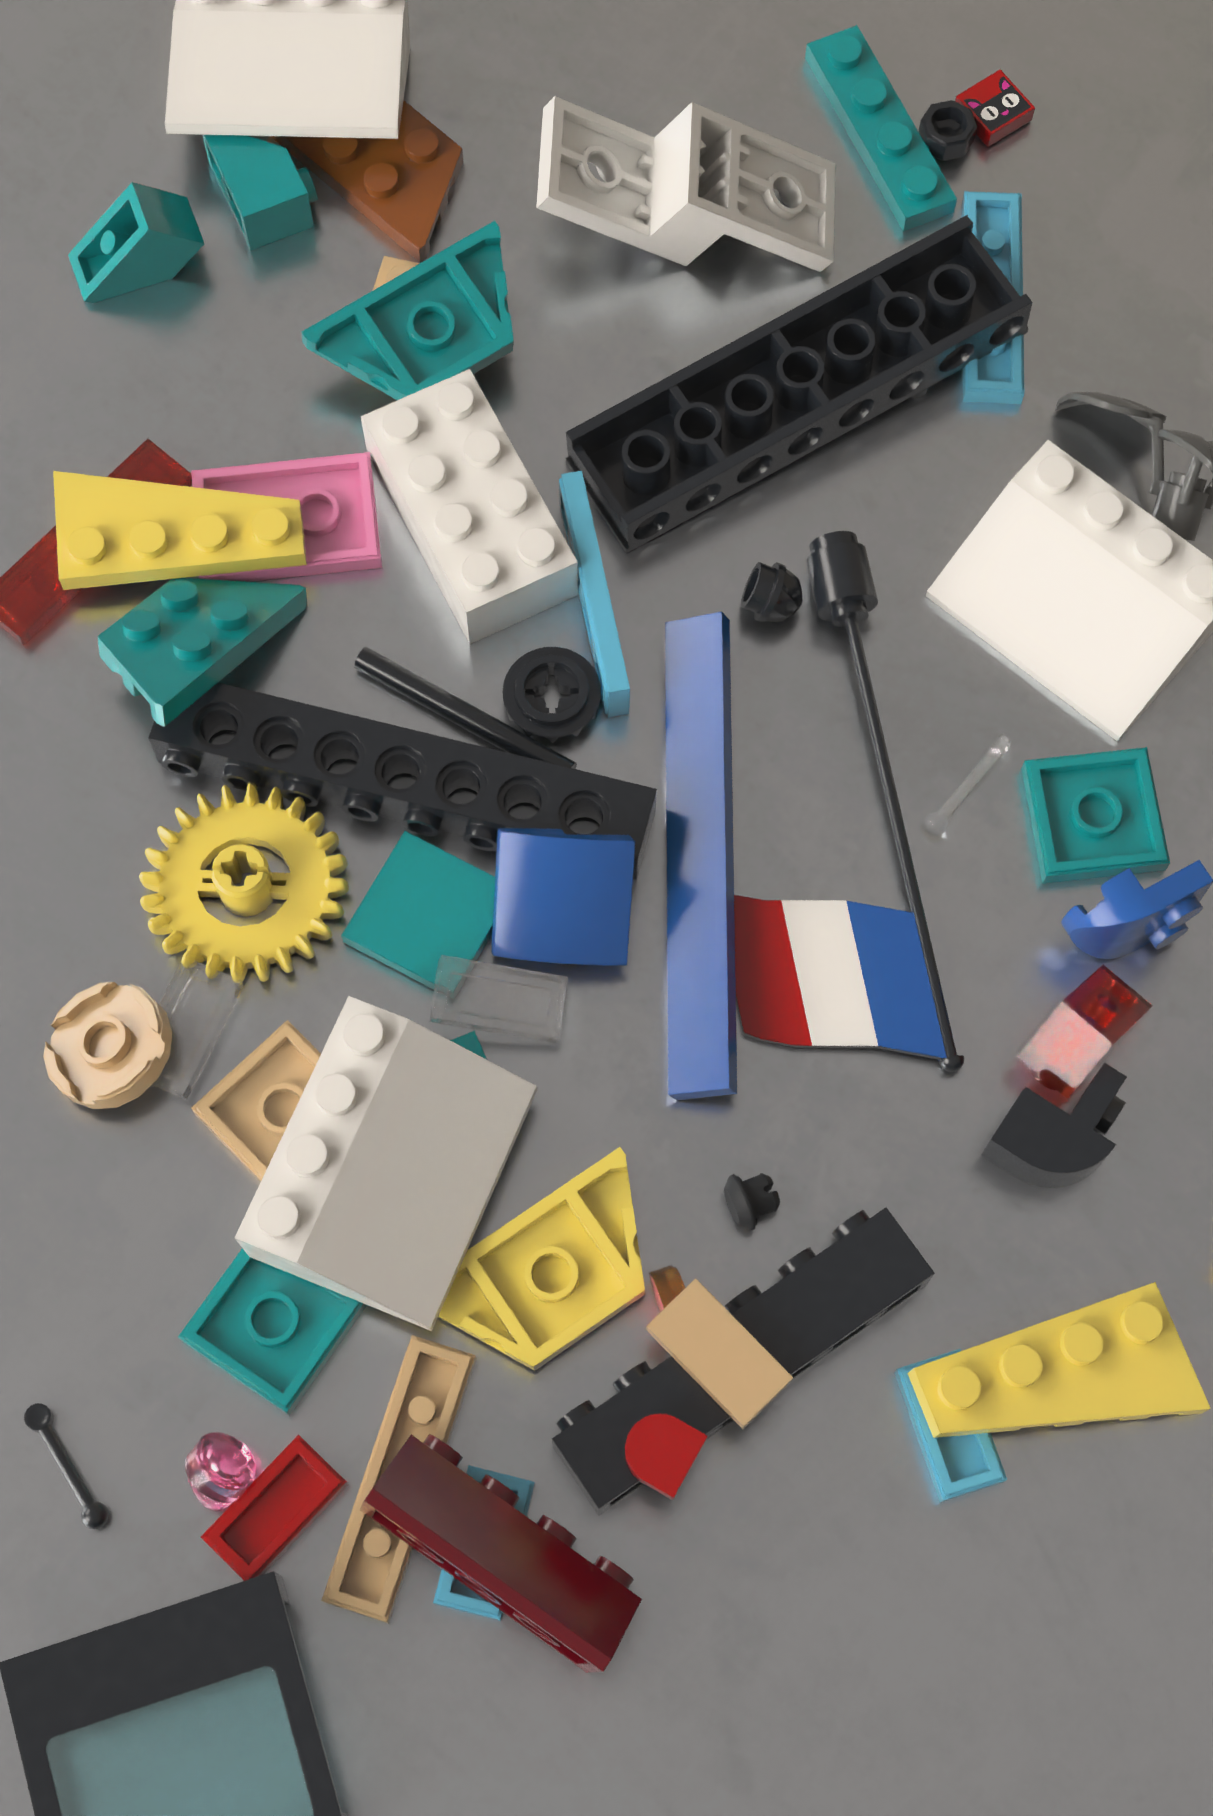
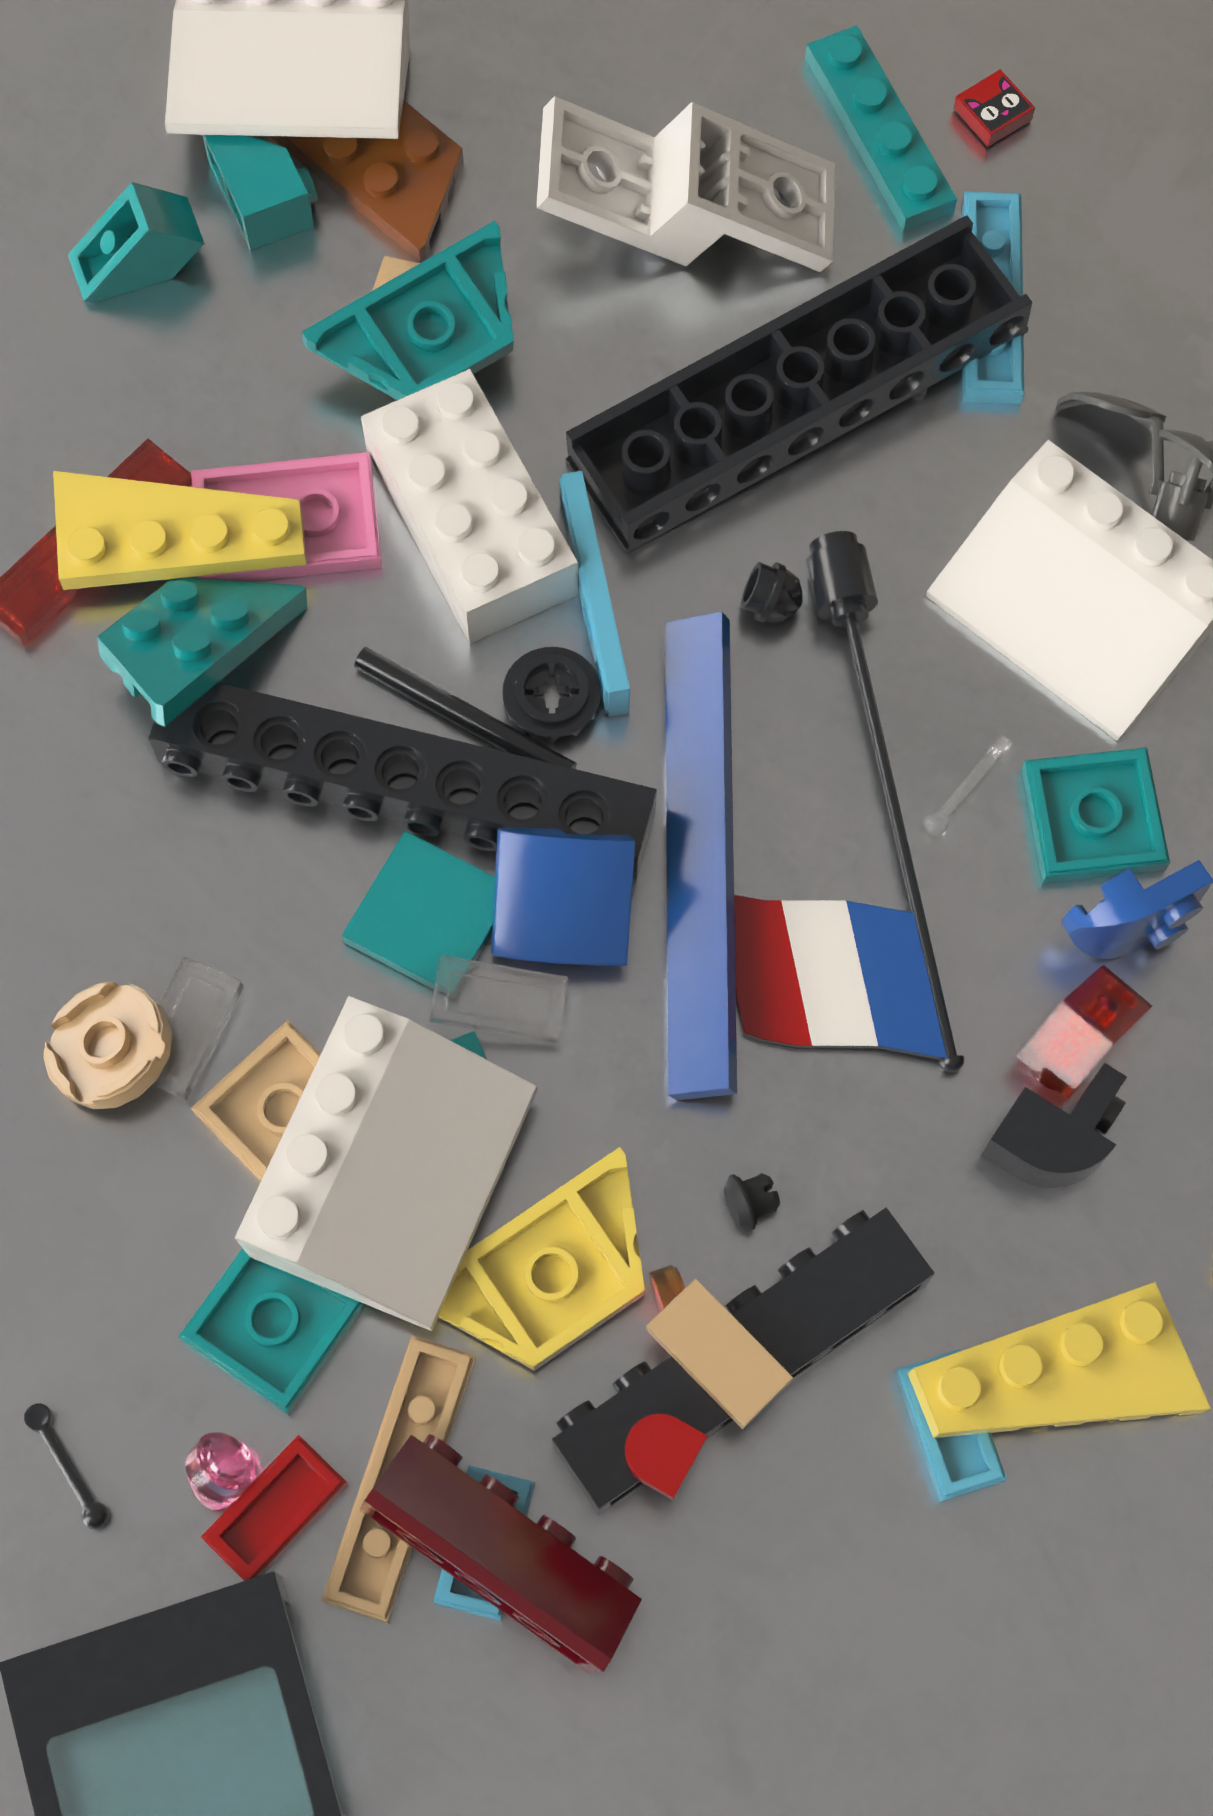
light yellow gear [139,783,349,984] -> none
black tile [919,100,977,161] -> none

